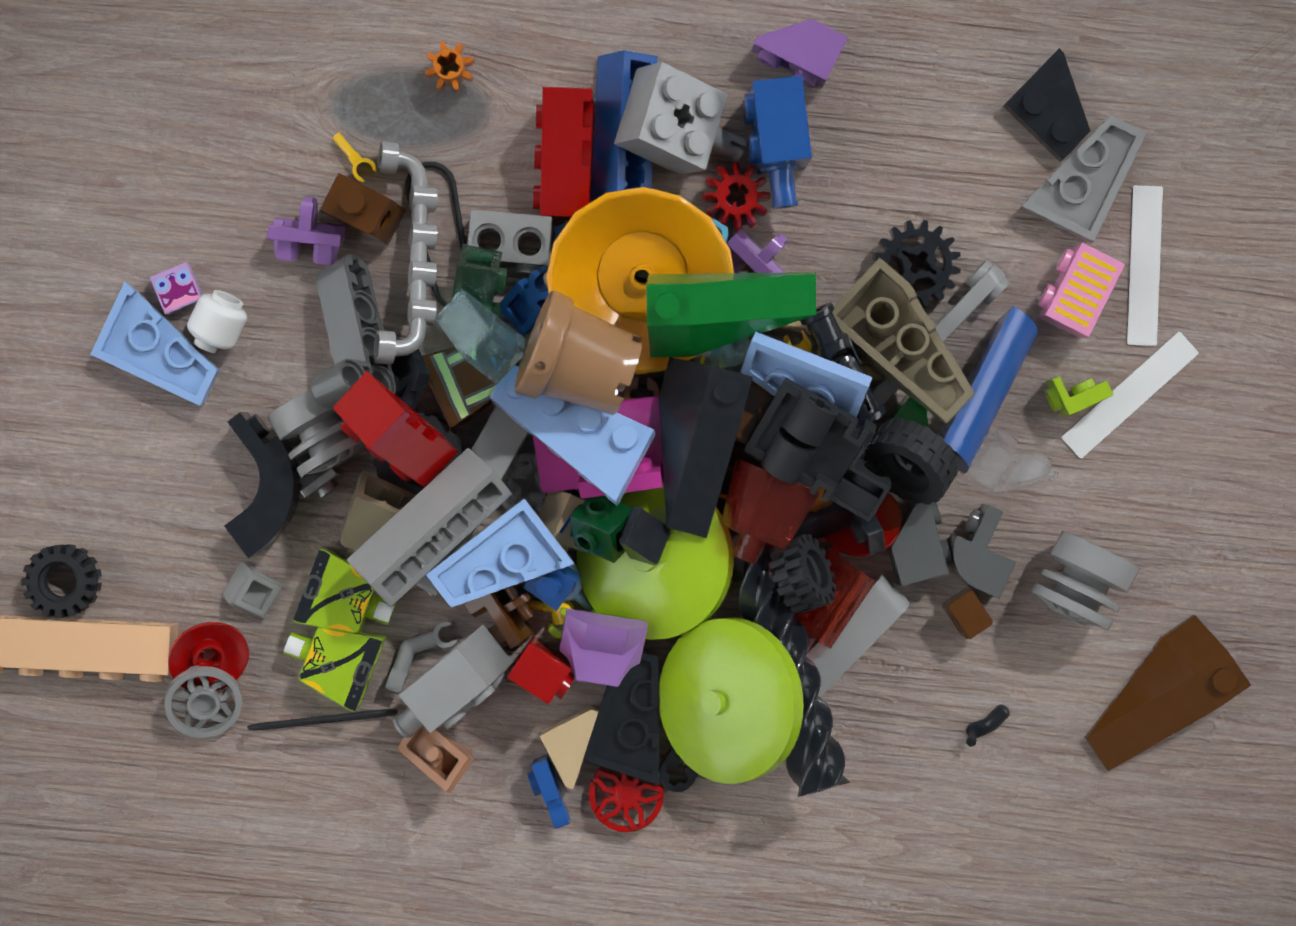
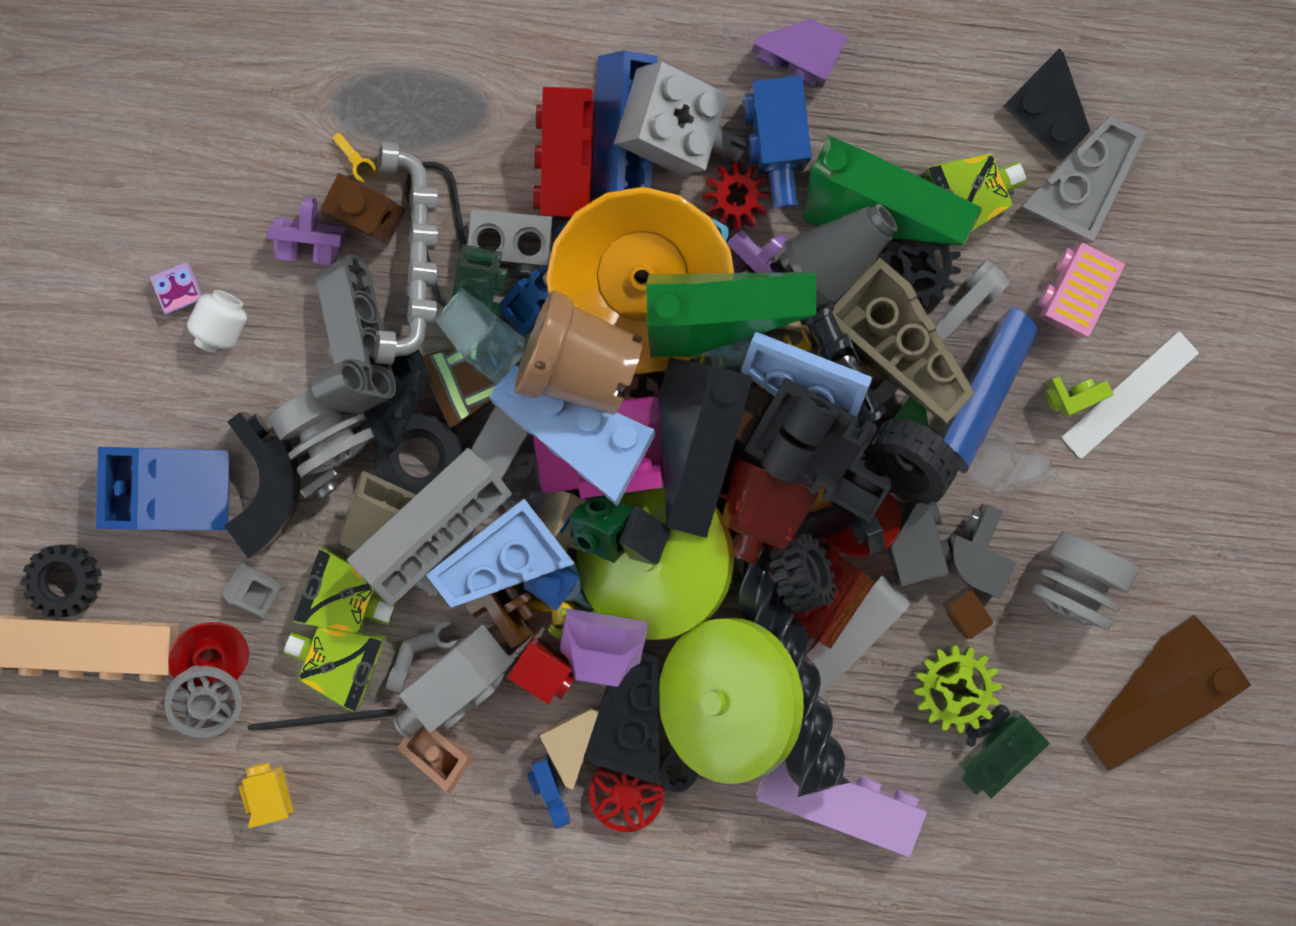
light blue wing [90,281,220,406] -> none
red wedge [332,371,458,488] -> none
orange gear [425,41,475,93] -> none
white sticker [1127,185,1163,346] -> none
none -> slope [96,447,230,530]
none -> yellow window [239,762,294,828]
none -> lavender brick [756,761,927,857]
none -> dark grey cone [780,204,898,307]
none -> green wedge [803,135,982,246]
none -> lime gear [912,644,1002,733]
none -> lime torso [923,153,1027,231]
none -> clear green brick [958,709,1050,799]

